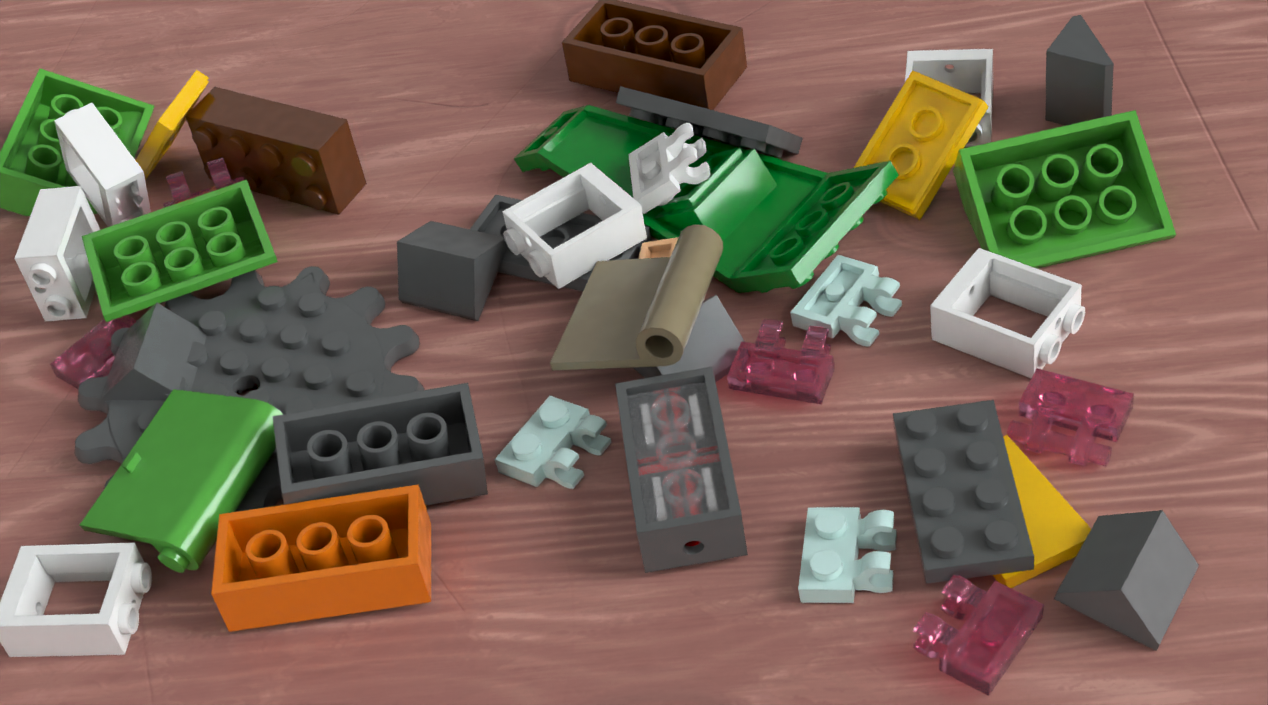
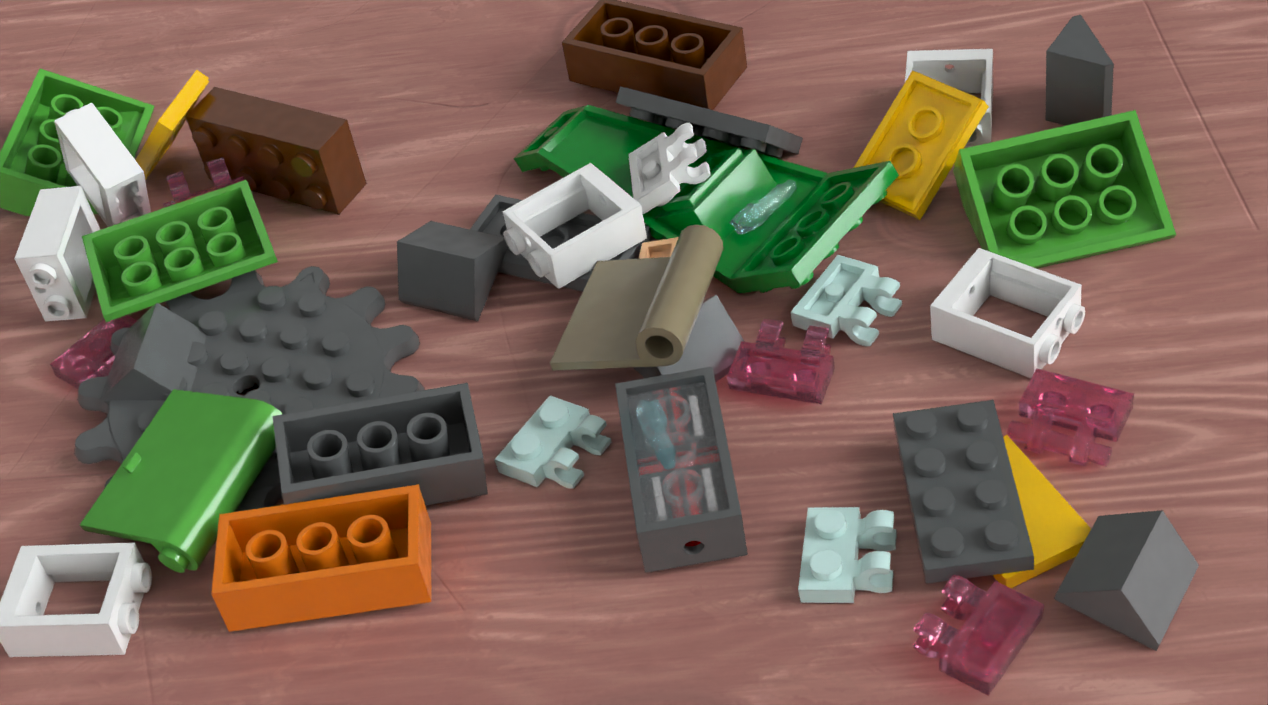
none -> clear light blue piece [637,399,676,470]
none -> clear light blue piece [730,179,797,235]

